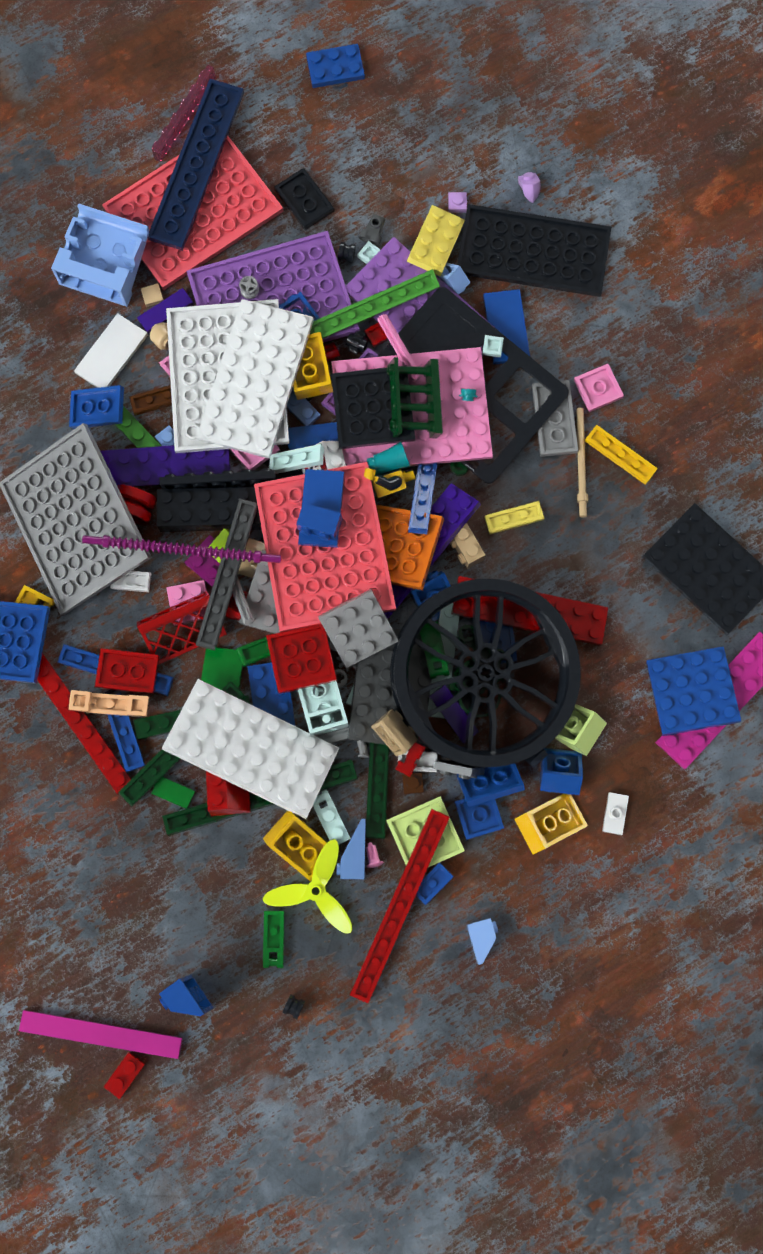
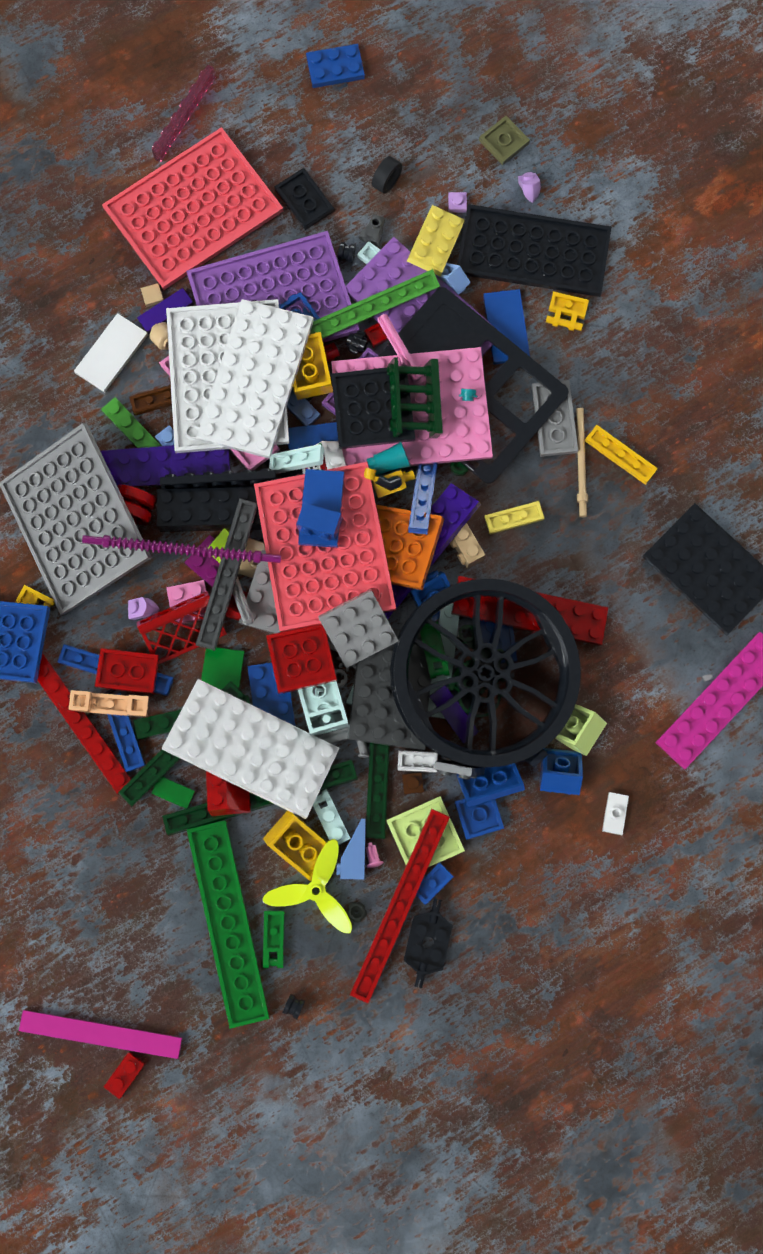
light blue panel [51,204,149,307] -> none
blue plate [69,385,124,429] -> none
white plate [110,571,152,592] -> none
dark blue plate [148,79,244,251] -> none
blue slope [159,975,214,1016] -> none
green tile [236,637,271,667] -> none
light grey wheel [239,276,259,299] -> none
tan slope [371,709,418,756] -> none
red piece [395,742,425,777] -> none
light blue slope [467,918,498,965] -> none
light aqua tile [482,335,504,358] -> none
yellow slope [515,794,588,854] -> none
bright pink plate [574,364,624,412] -> none
blue plate [646,646,742,736] -> none
none -> lavender plate [128,597,160,620]
none -> green plate [187,820,270,1029]
none -> pearl dark grey plate [347,902,367,922]
none -> black tyre [371,156,403,194]
none -> black plate [404,898,453,988]
none -> olive plate [479,116,530,165]
none -> yellow plate [546,291,589,331]

